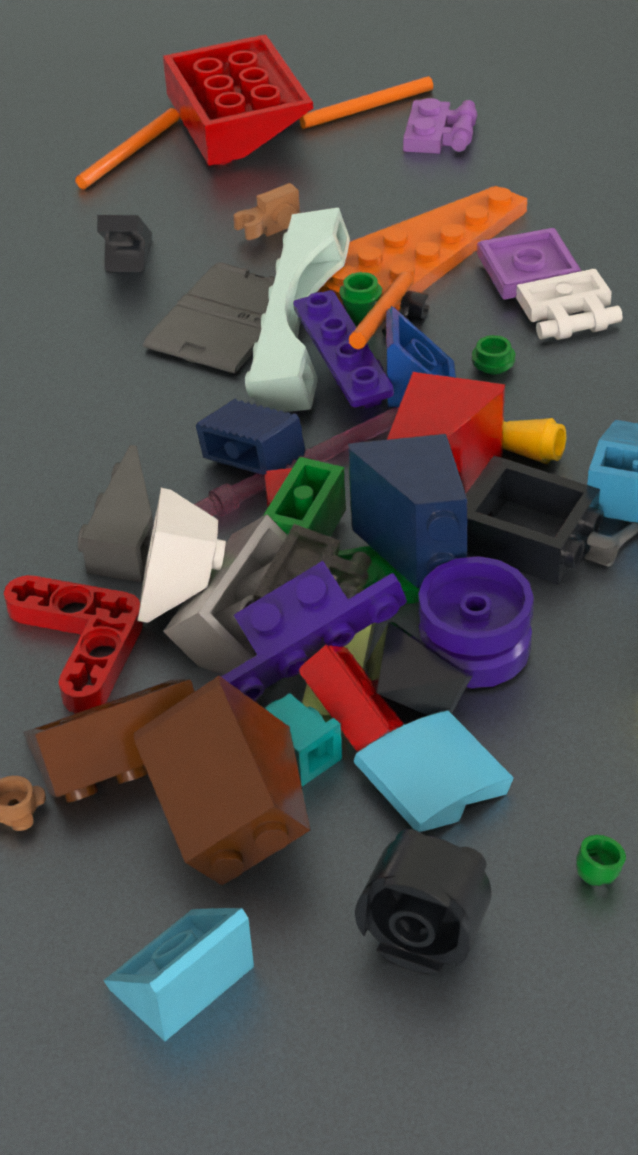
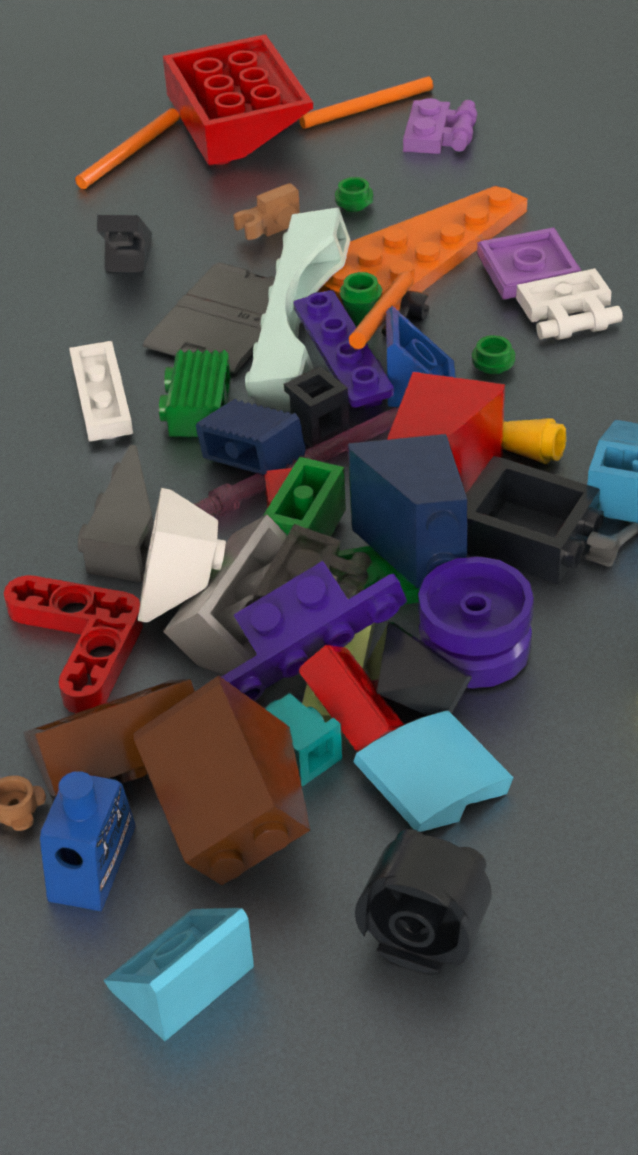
green hinge [576,835,626,886] -> none
none -> blue torso [40,771,136,911]
none -> white plate [69,341,133,442]
none -> green brick [159,349,231,437]
none -> black brick [284,366,349,449]
none -> green plate [335,177,374,212]

